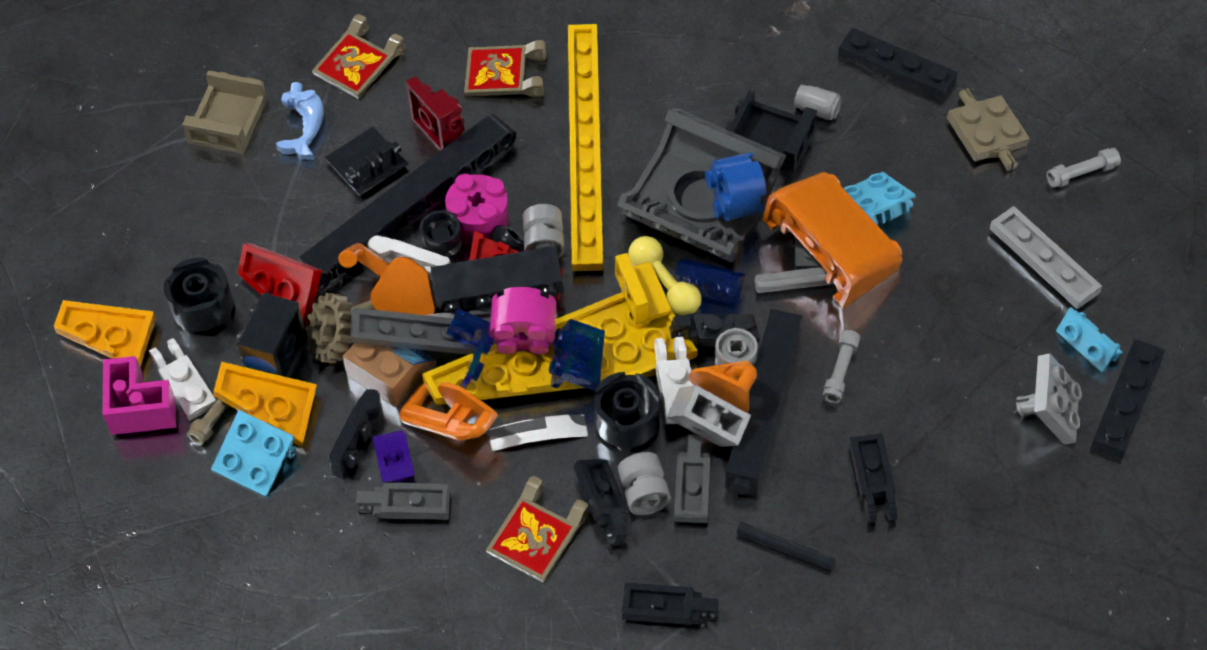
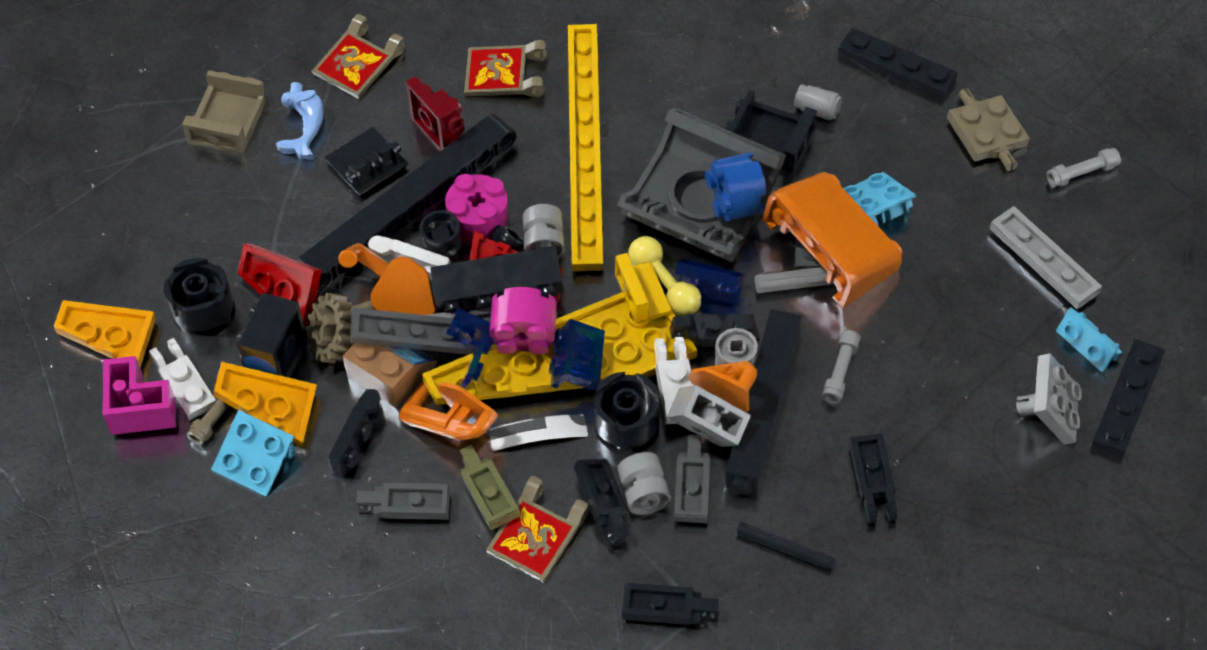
dark purple bracket [373,430,415,483] -> none
none -> olive hinge [460,445,521,530]

